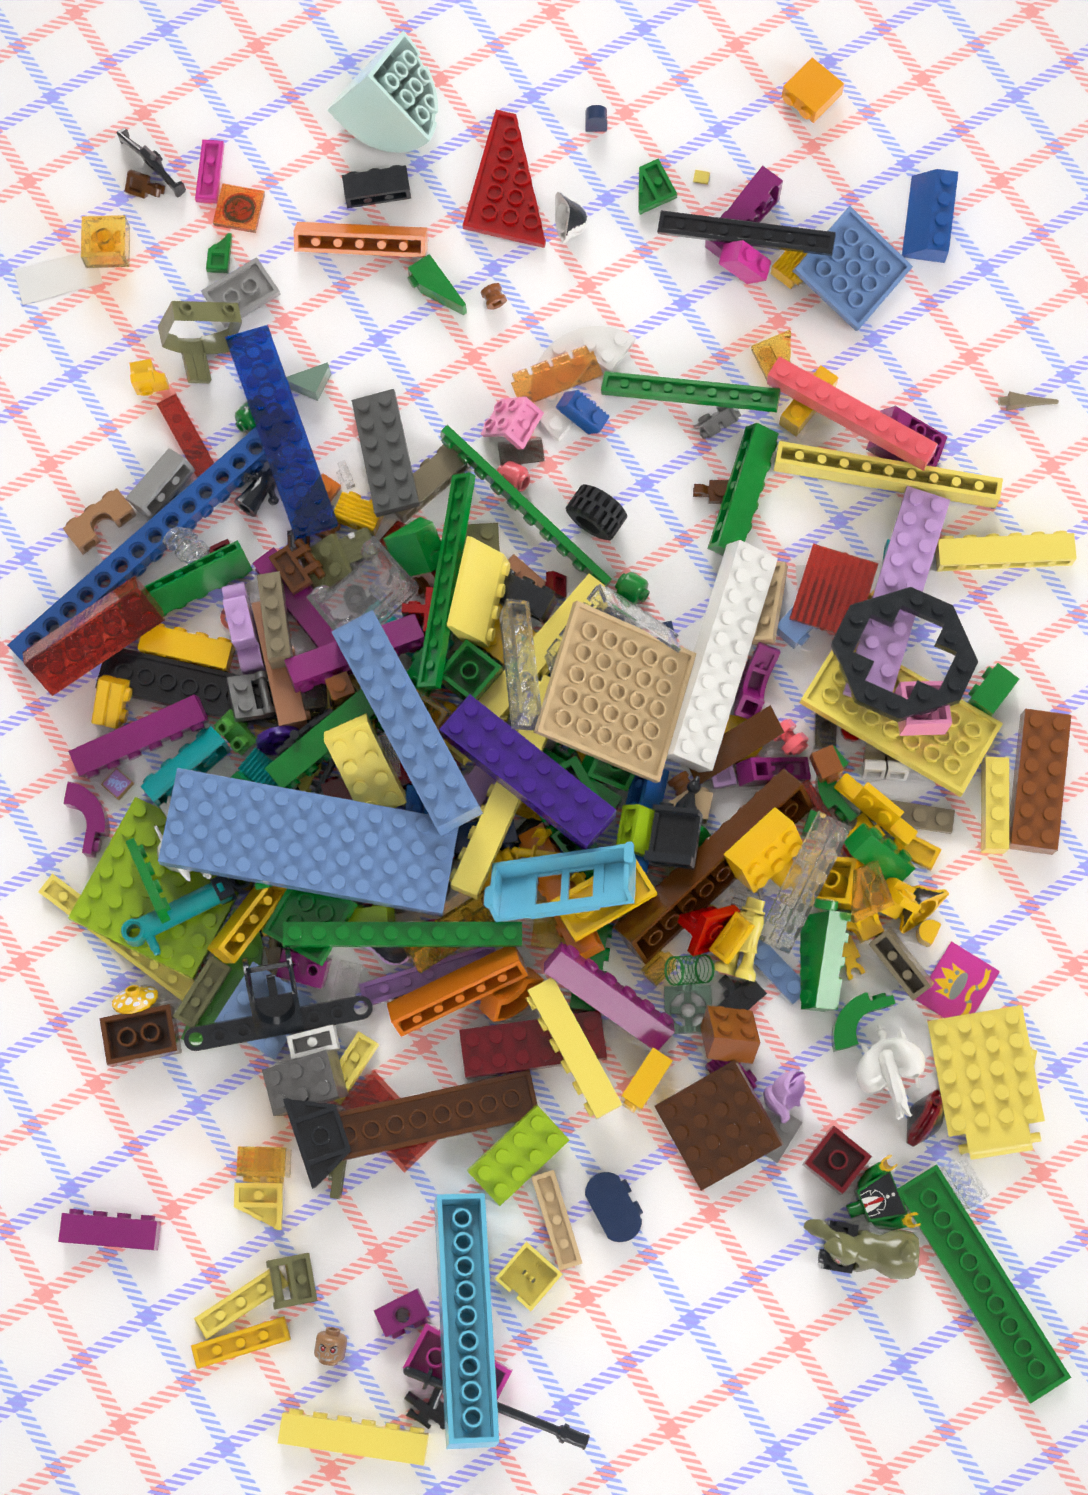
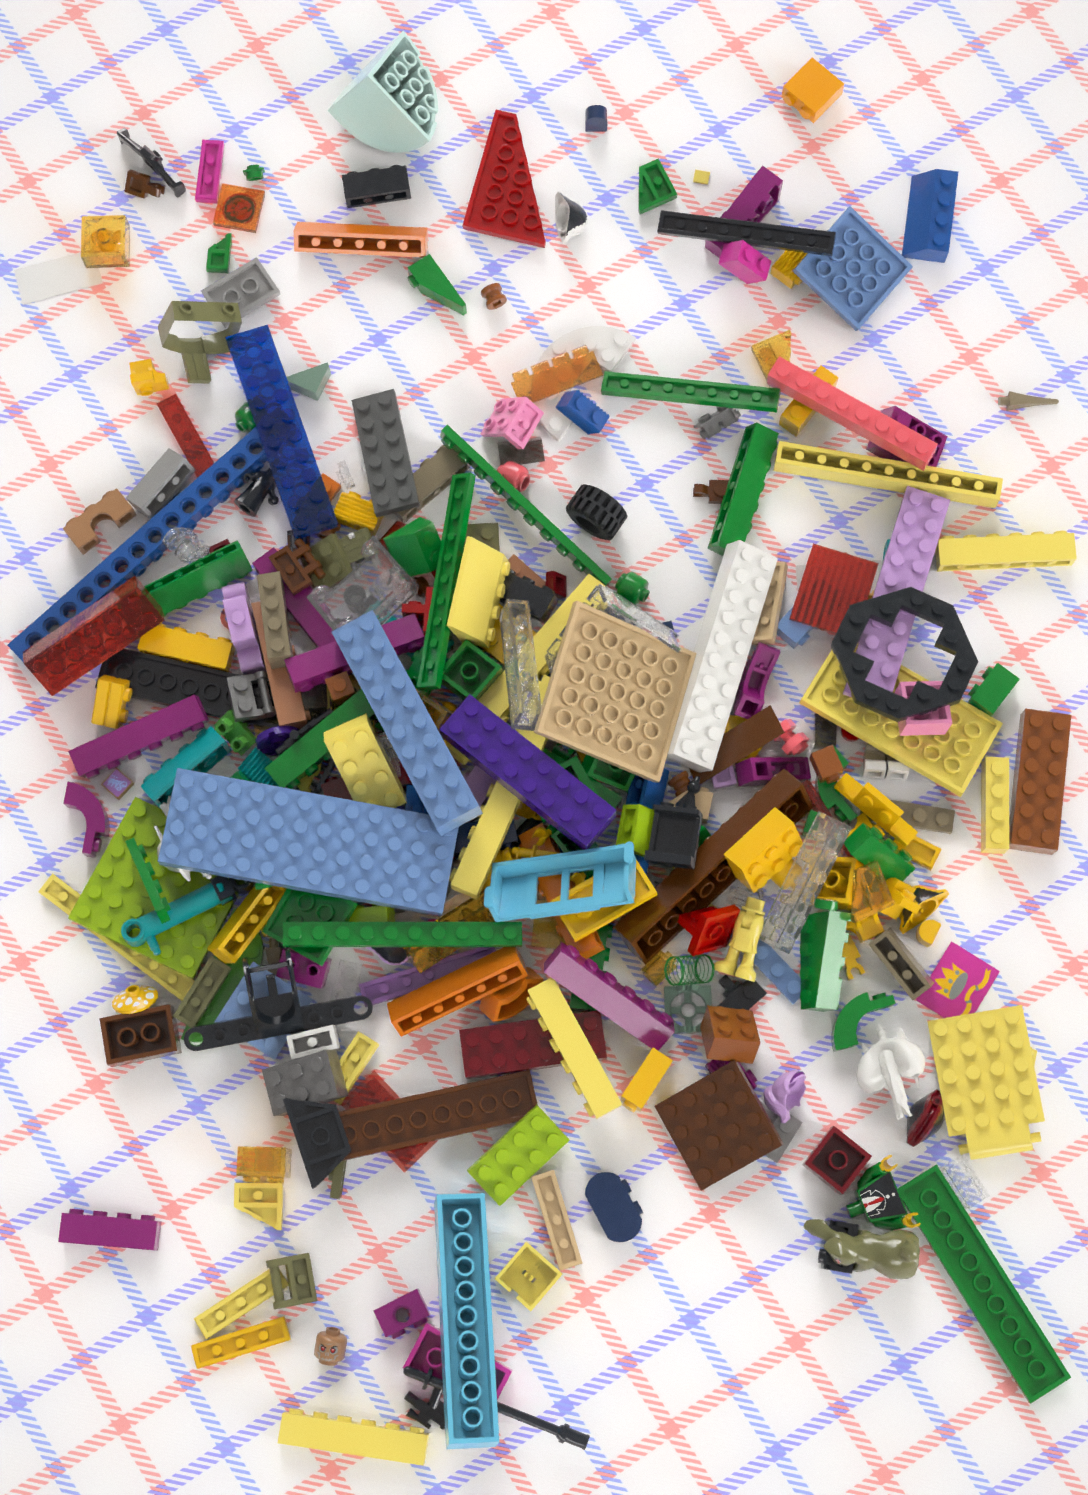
yellow tile [709,912,755,965] -> none
none -> green plate [243,164,265,181]

